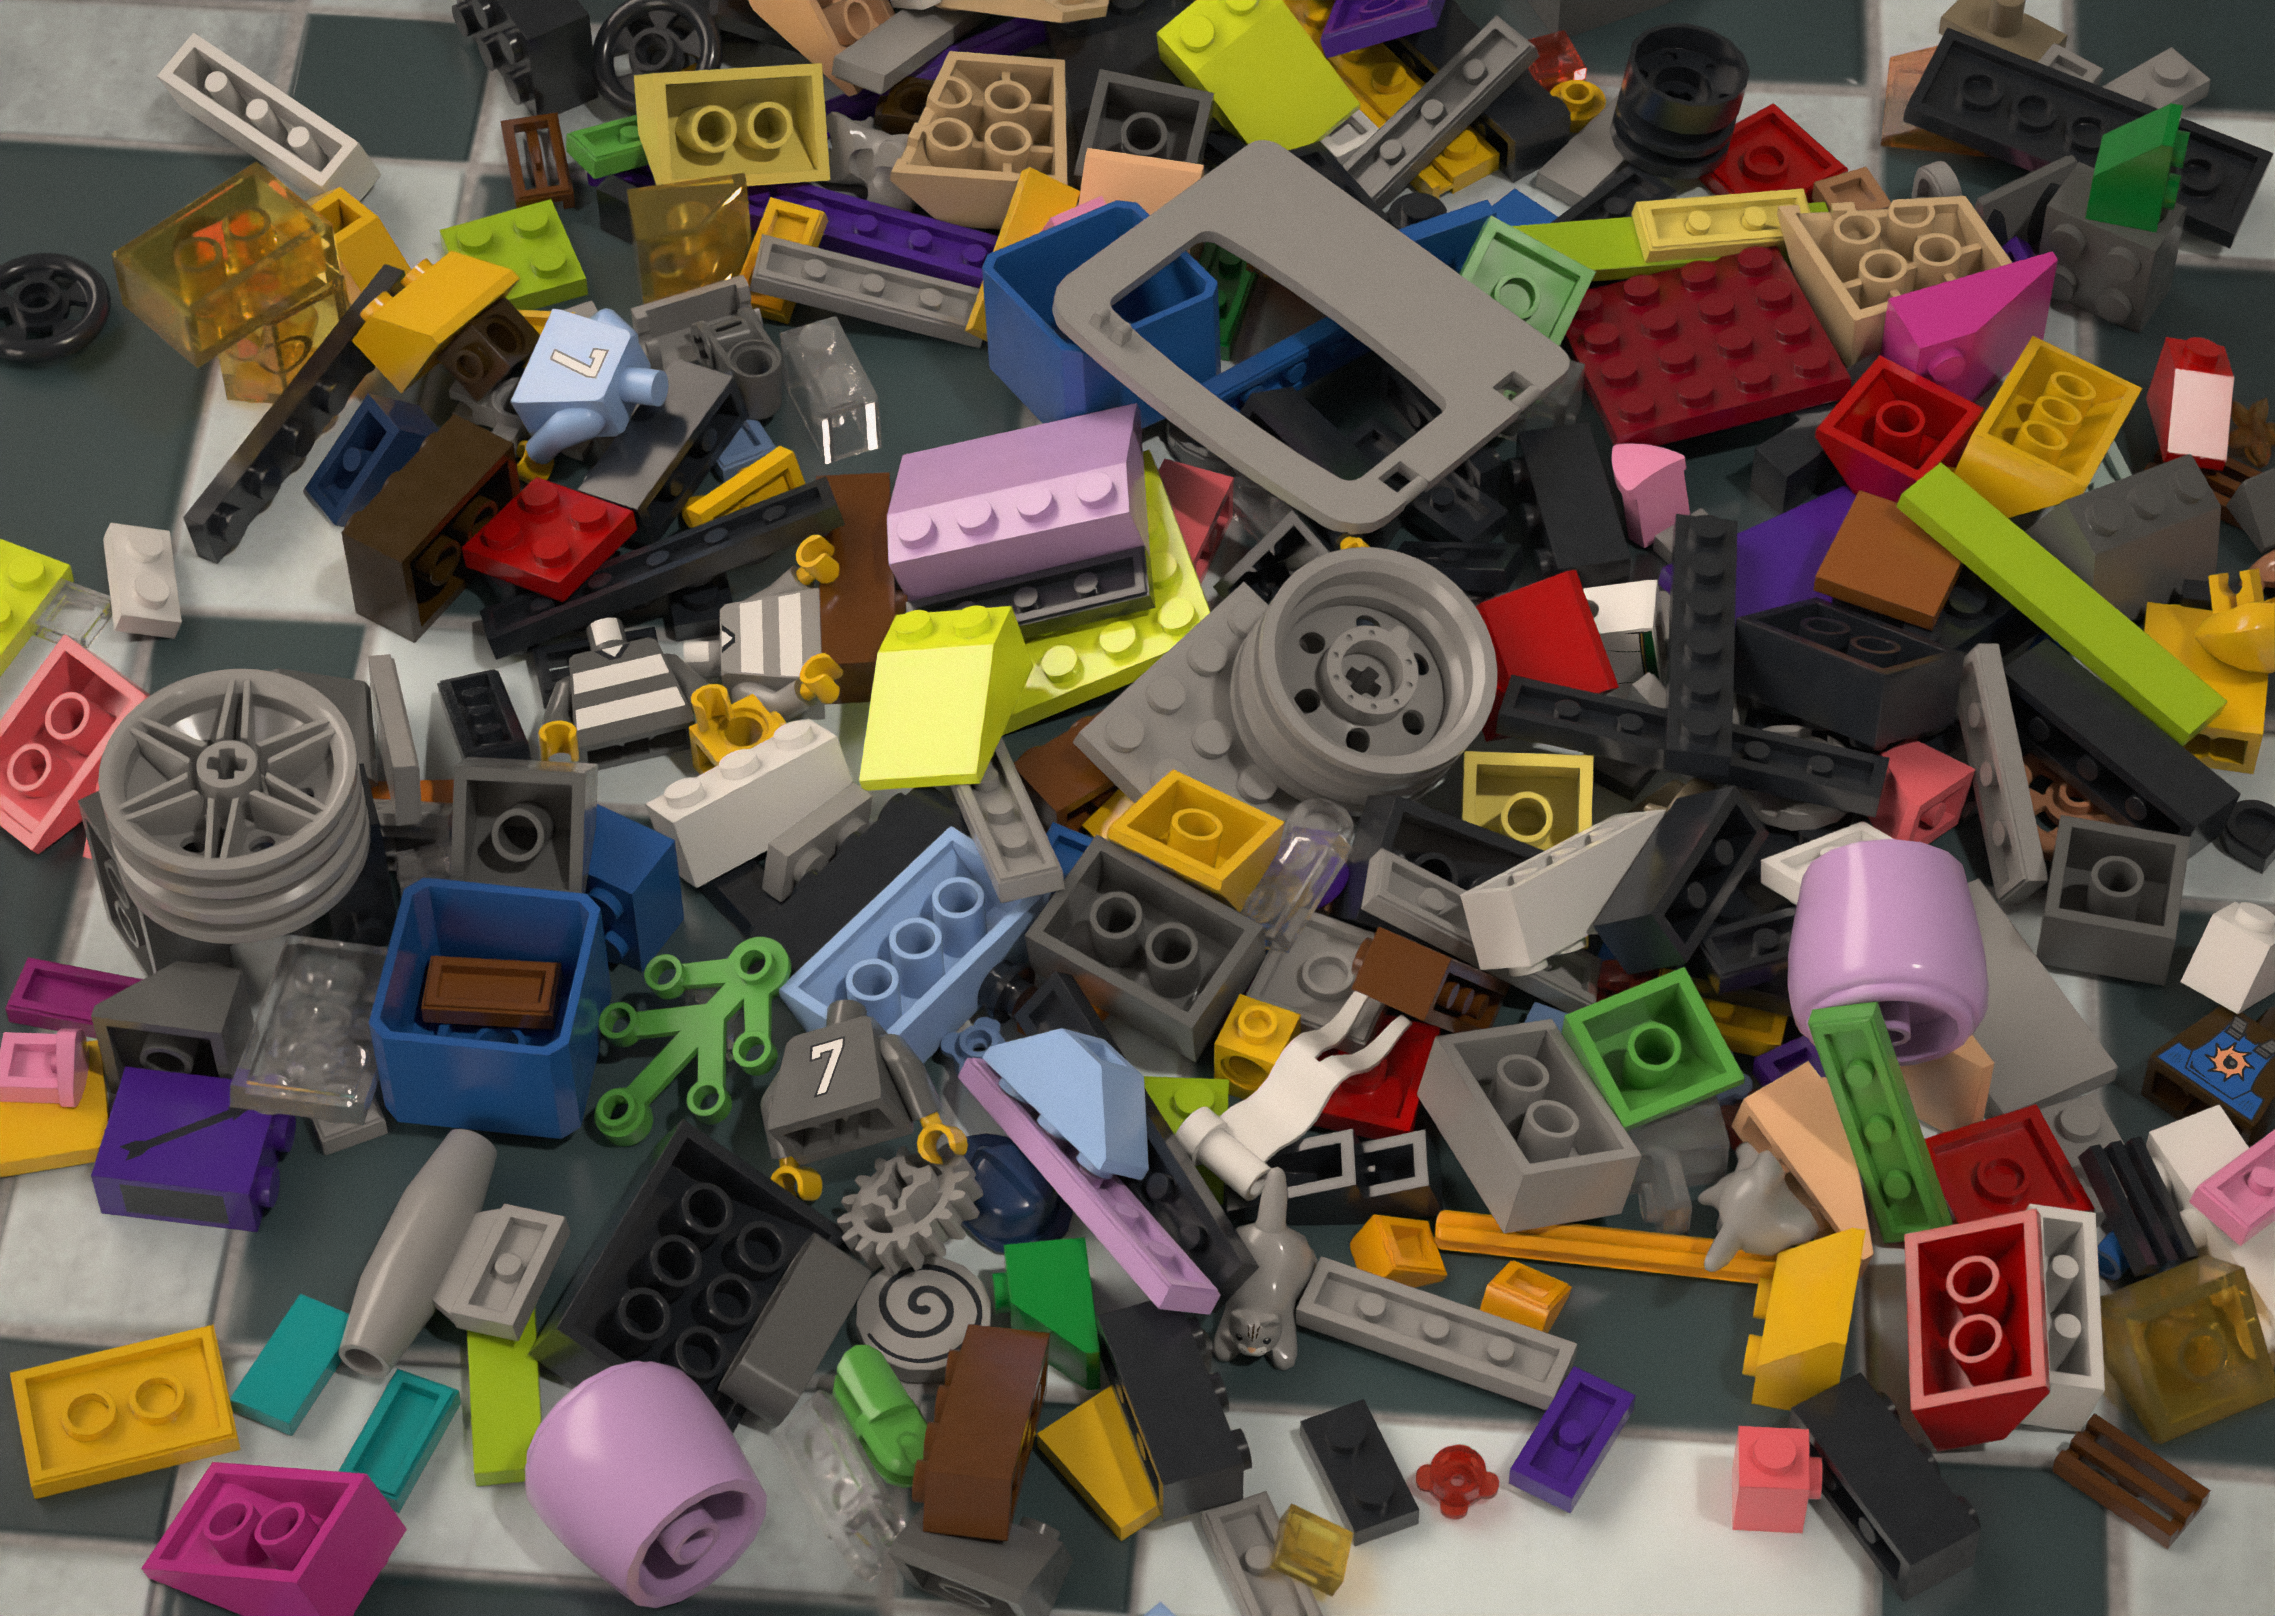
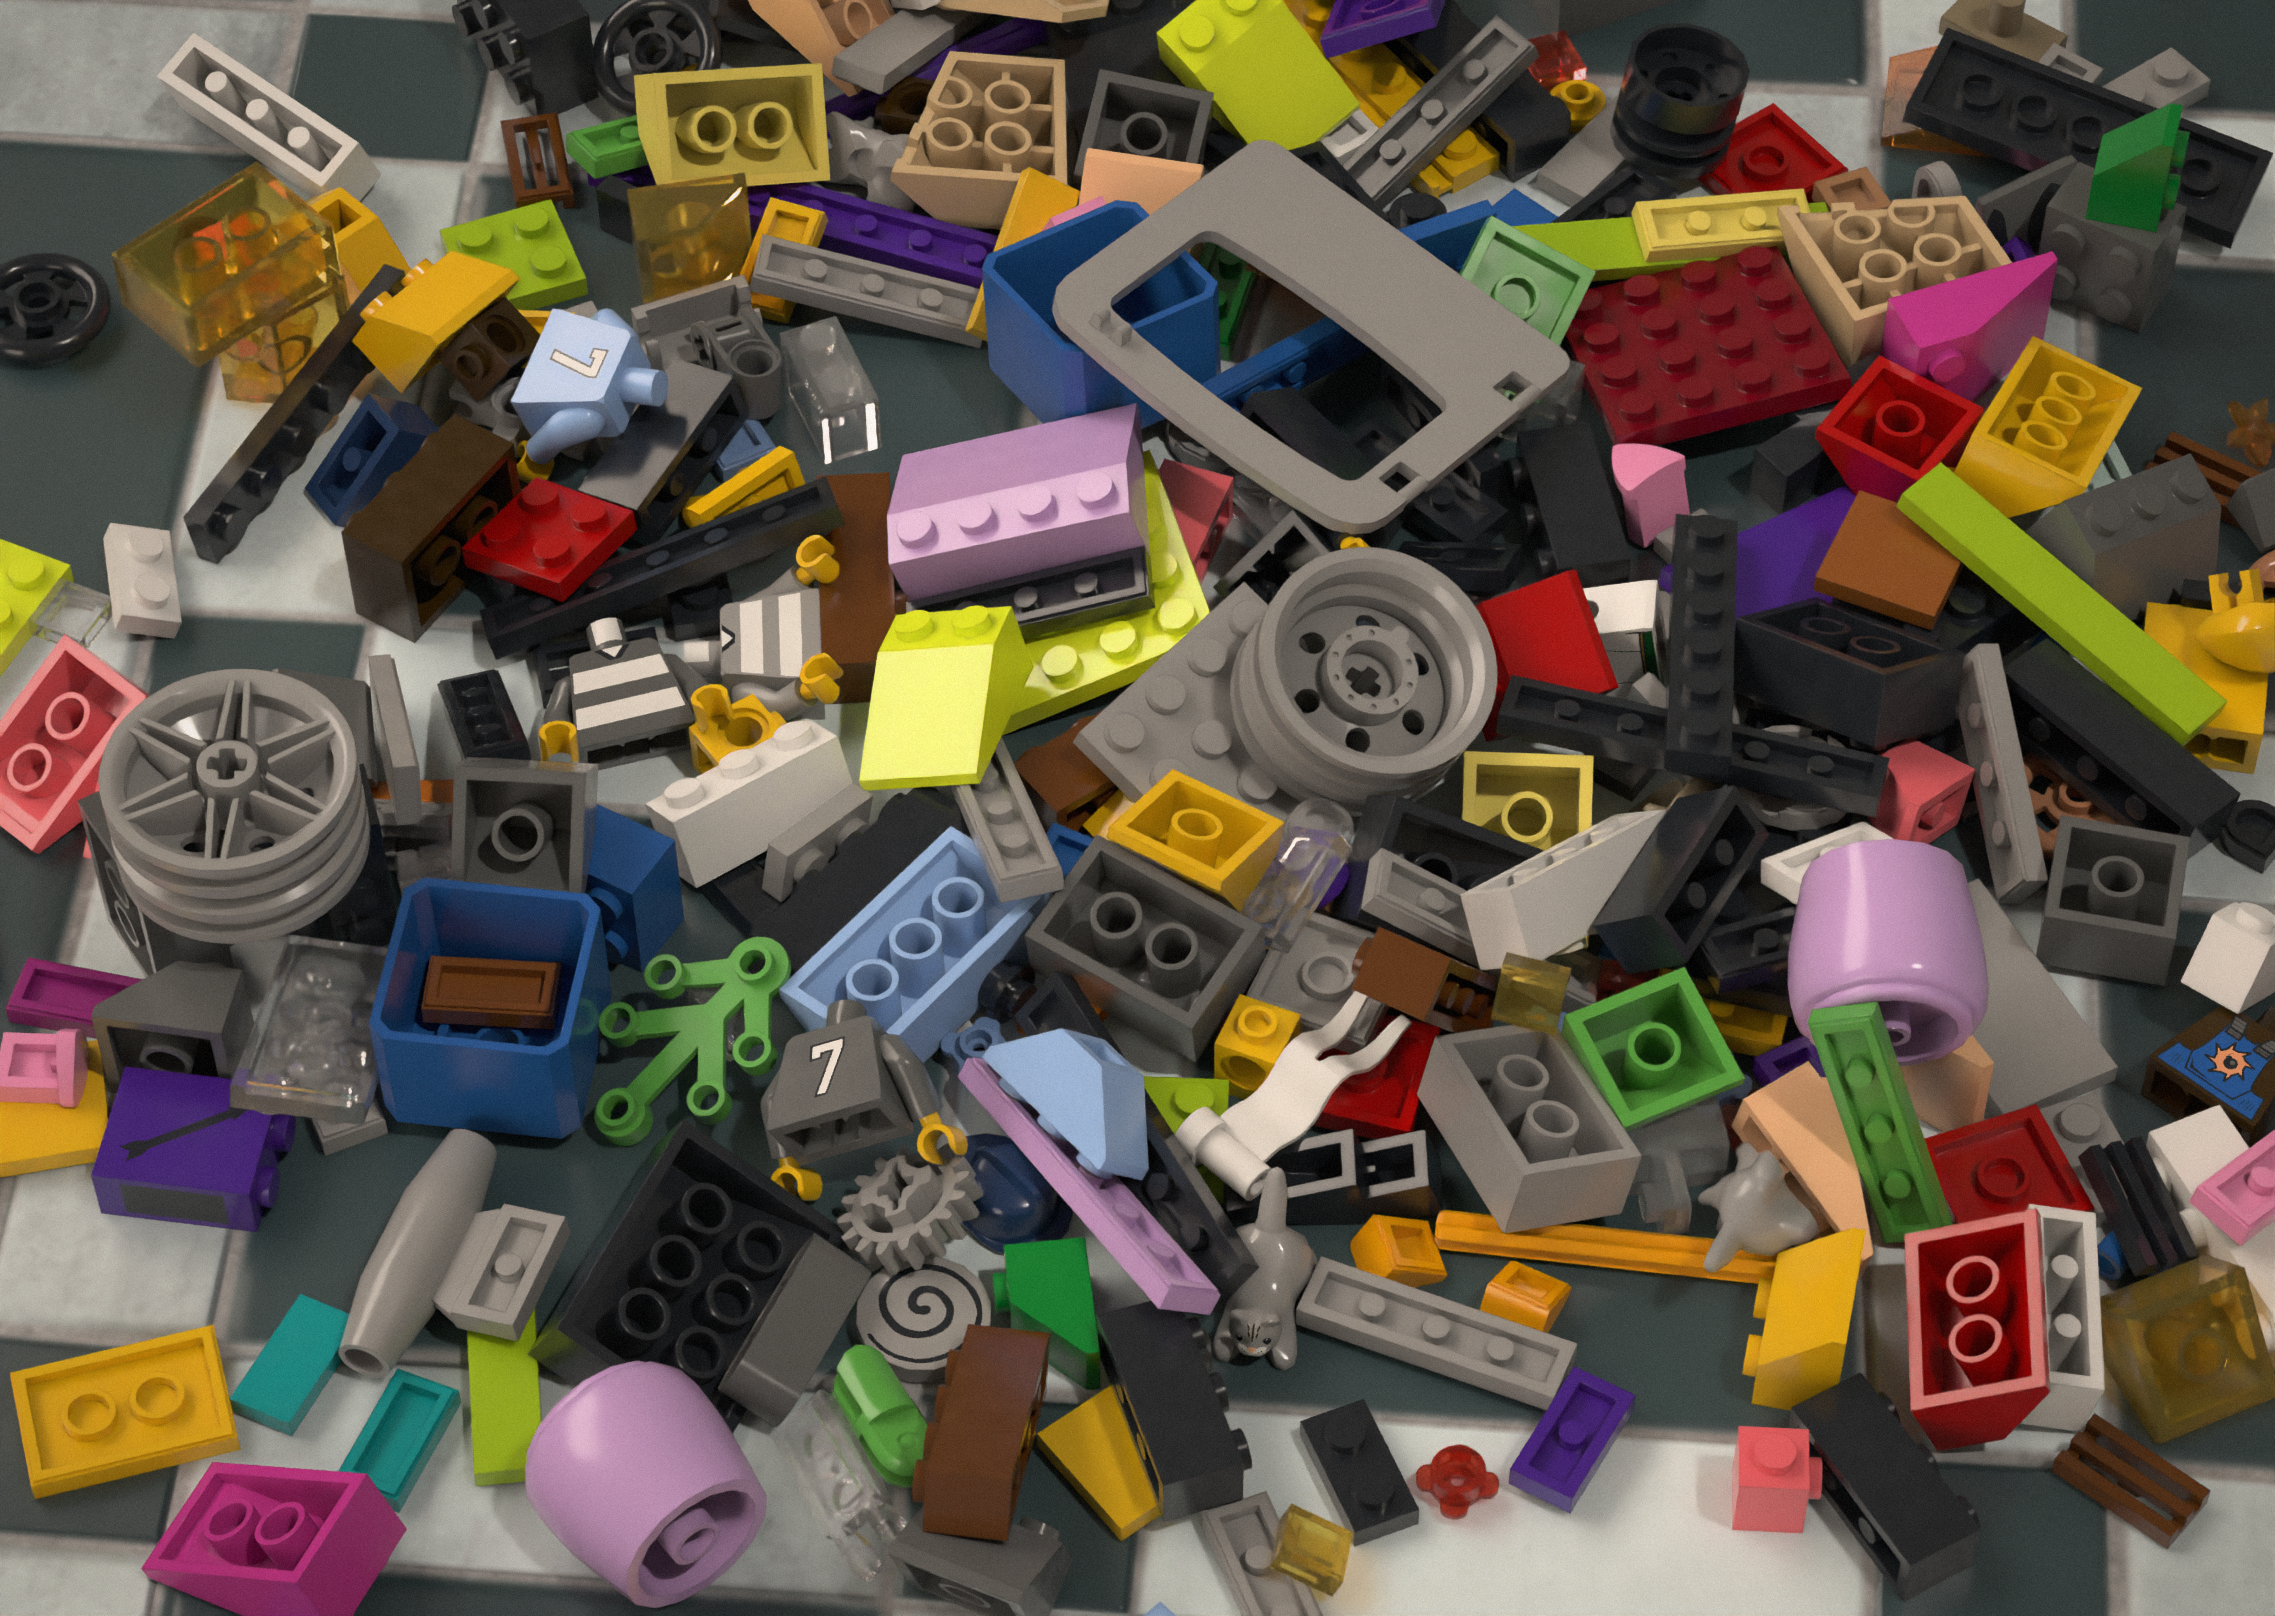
slope [2146,337,2234,471] -> none
none -> clear yellow tile [1491,952,1572,1035]

